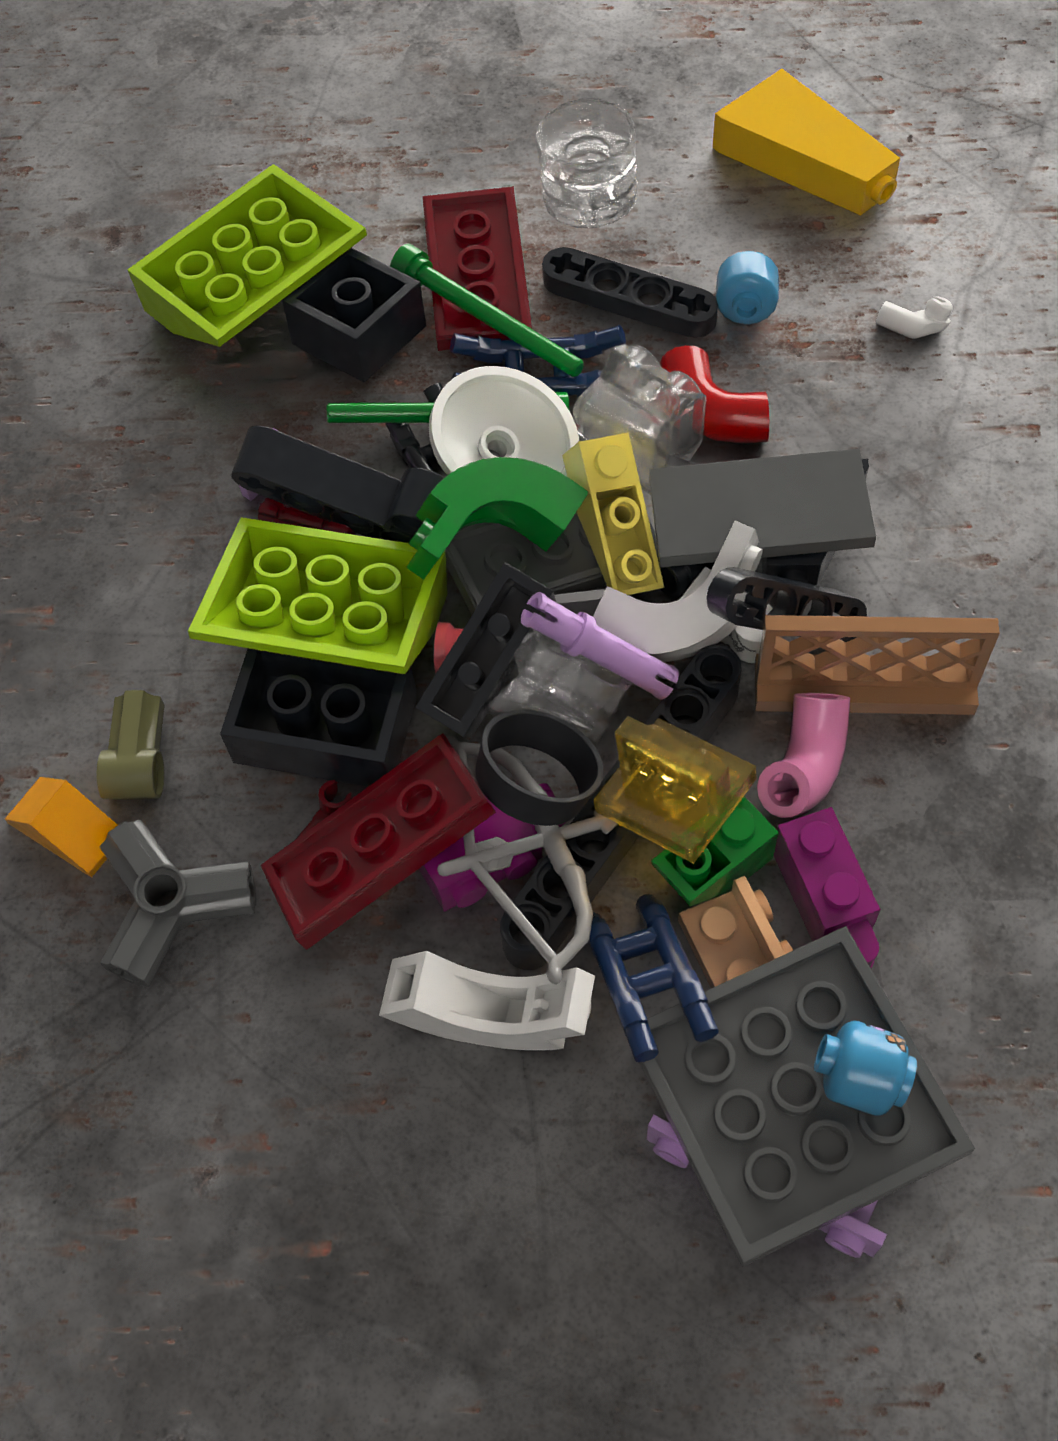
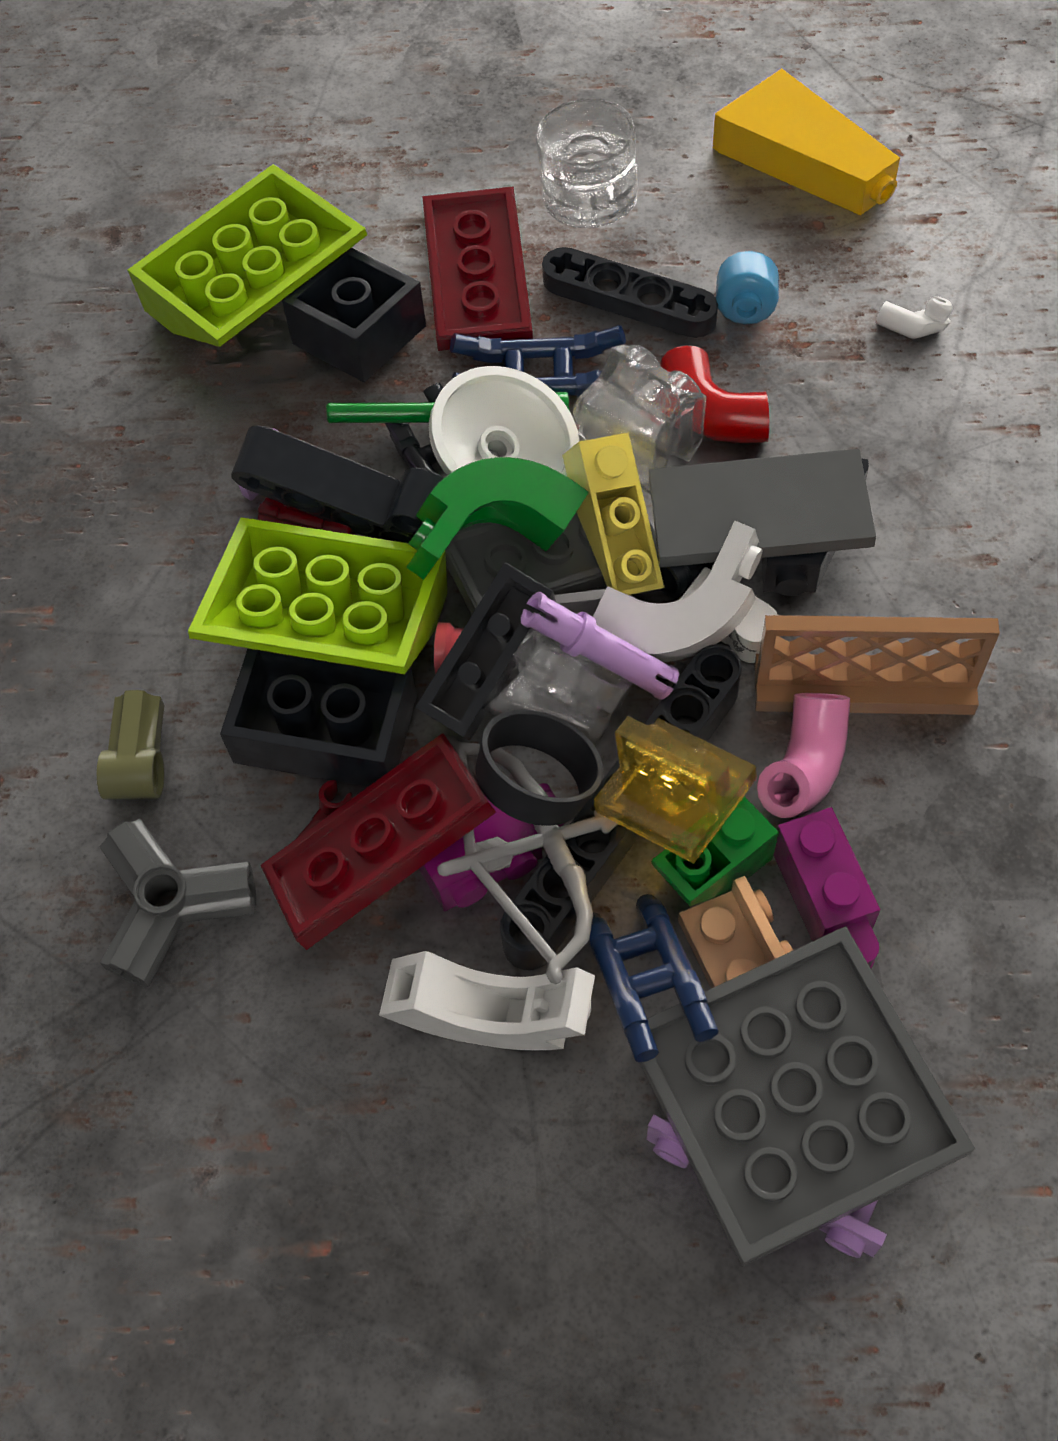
light orange slope [5,777,118,878] -> none
green piece [390,243,584,377] -> none
black beam [706,567,867,642] -> none
dark azure head [814,1021,917,1116] -> none

